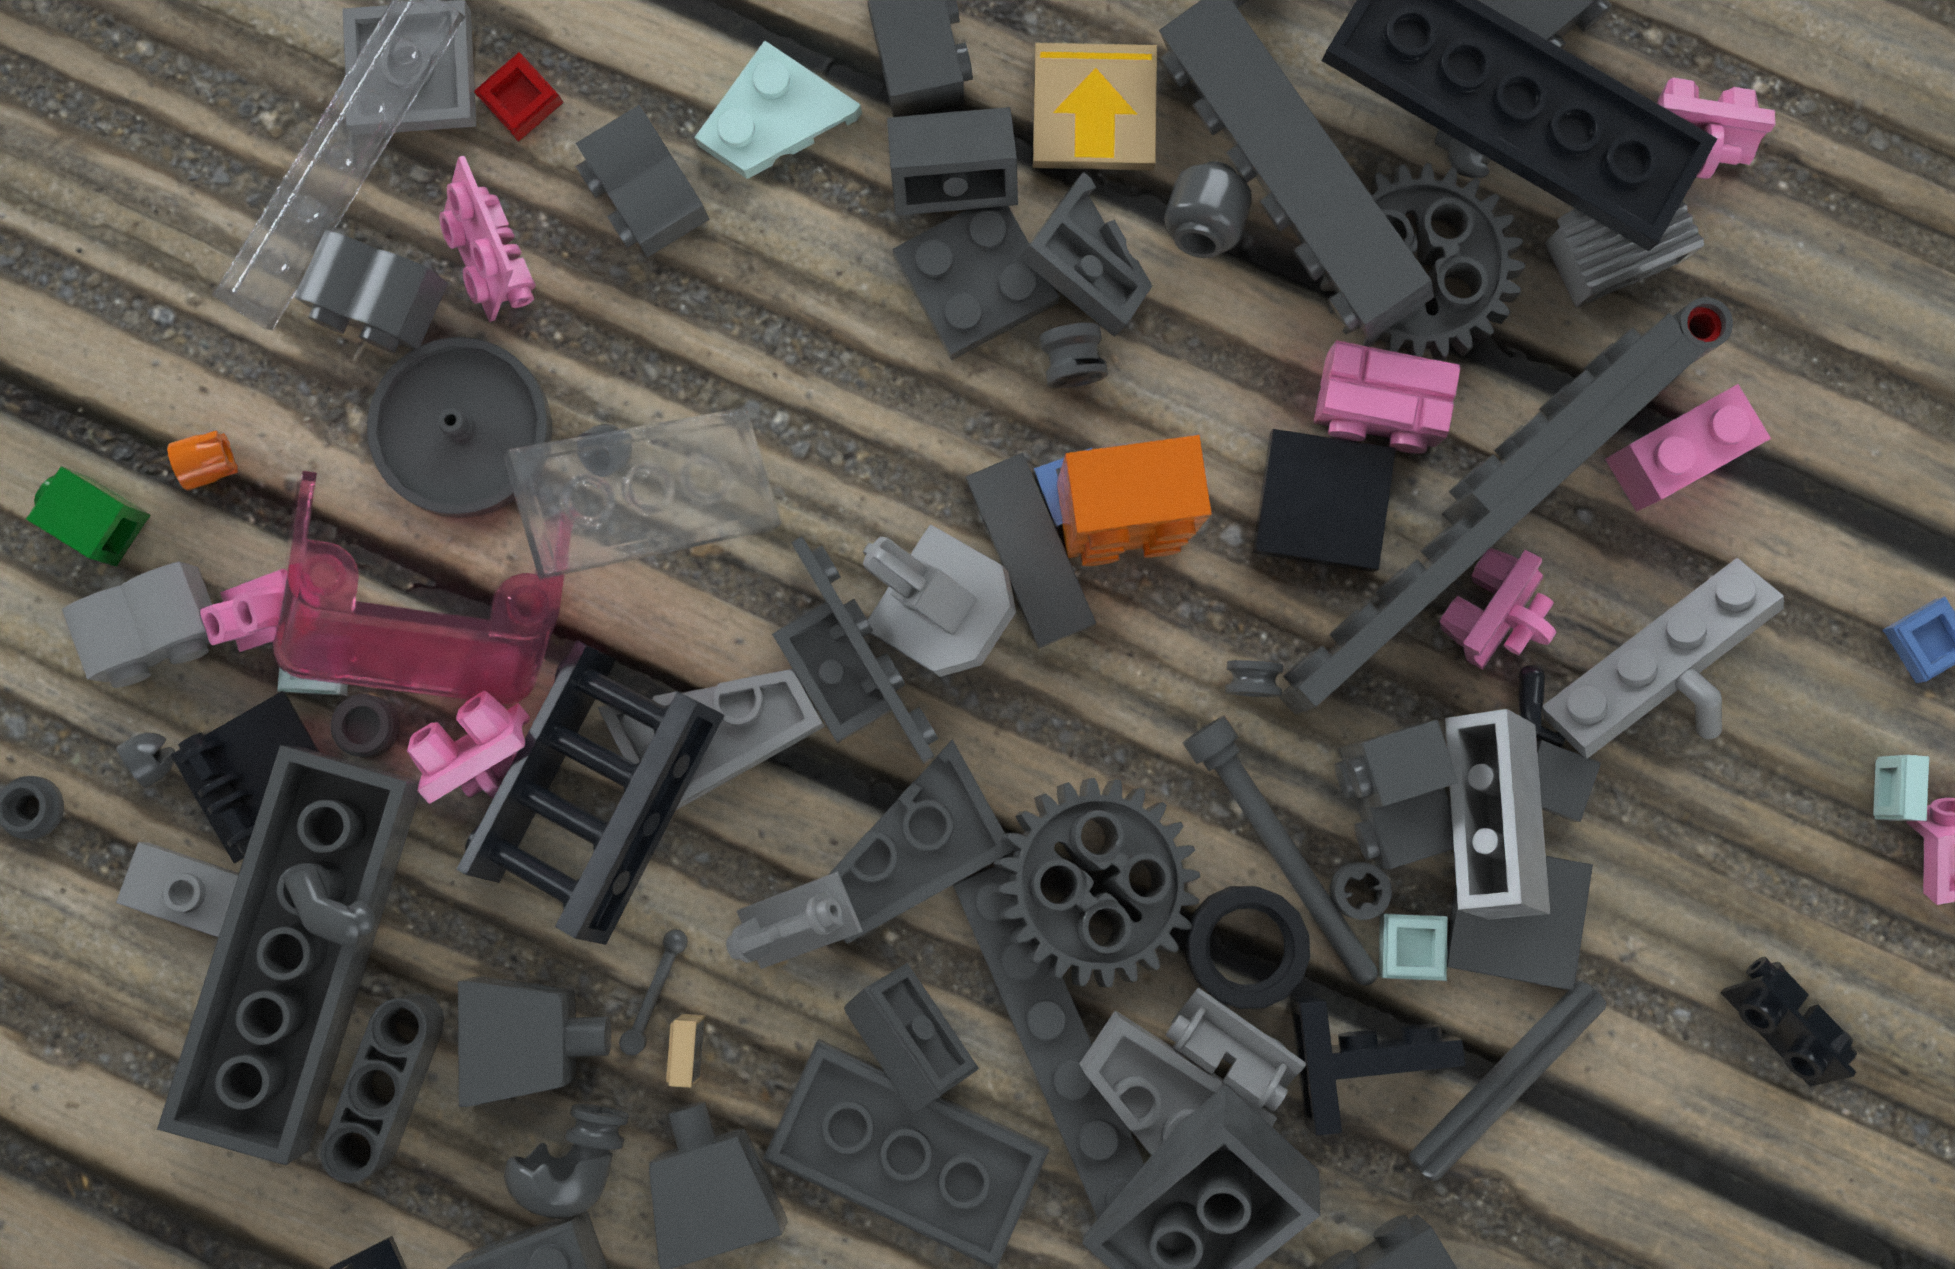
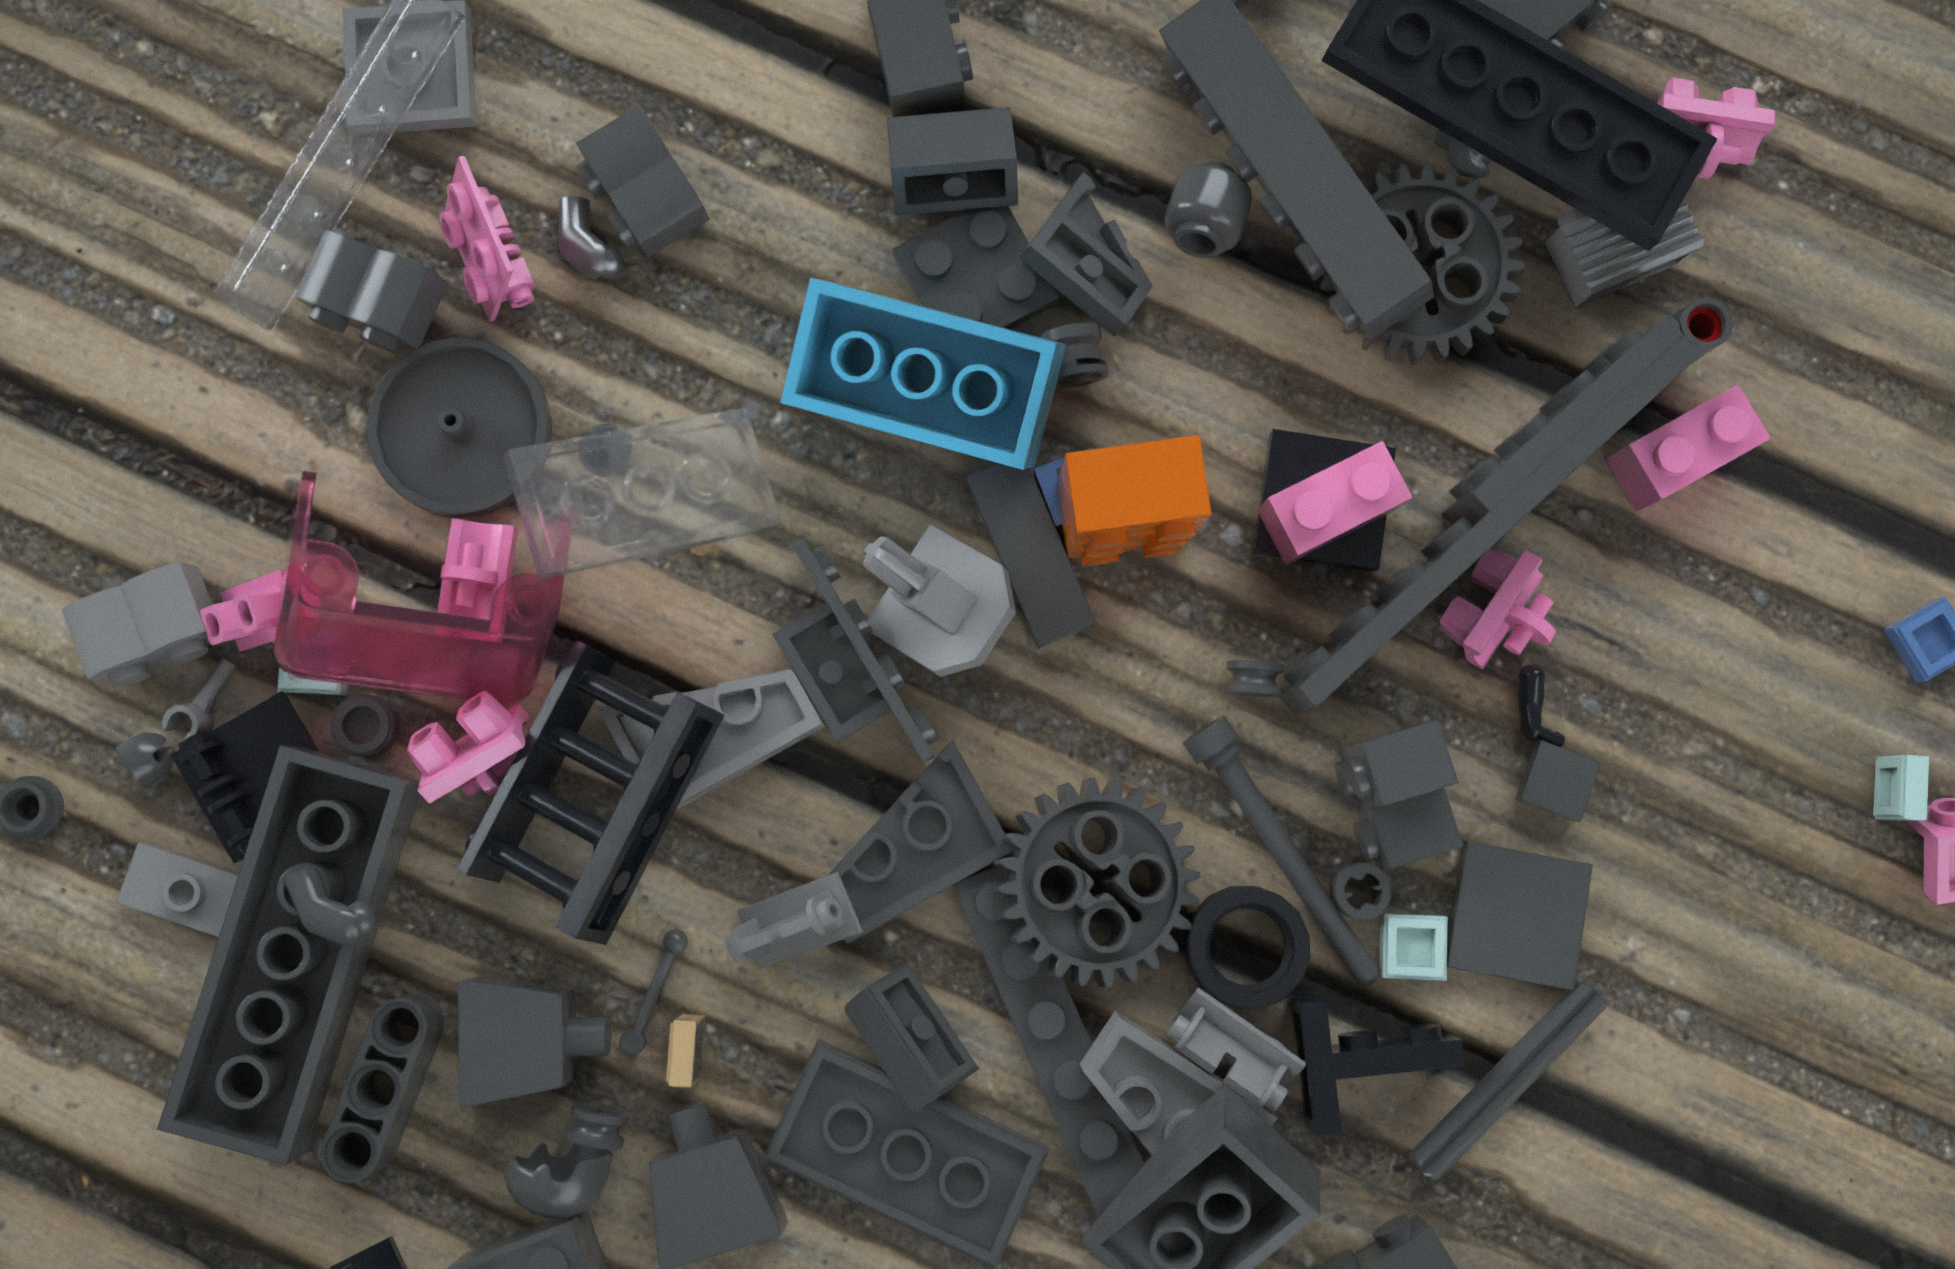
green brick [26,466,150,567] -> none
orange hose [167,430,238,491] -> none
red tile [473,52,564,142] -> none
light aqua wing [694,41,862,179] -> none
tan tile [1033,43,1157,170] -> none
bright pink brick [1314,340,1460,454] -> none
light grey brick [1445,709,1550,920] -> none
light grey plate [1542,558,1784,759] -> none
black hinge [1720,957,1857,1087] -> none
none -> light grey hand [162,658,236,740]
none -> bright pink hips [434,518,518,640]
none -> flat silver arm [559,196,622,279]
none -> medium azure brick [780,278,1067,470]
none -> bright pink brick [1257,441,1413,565]

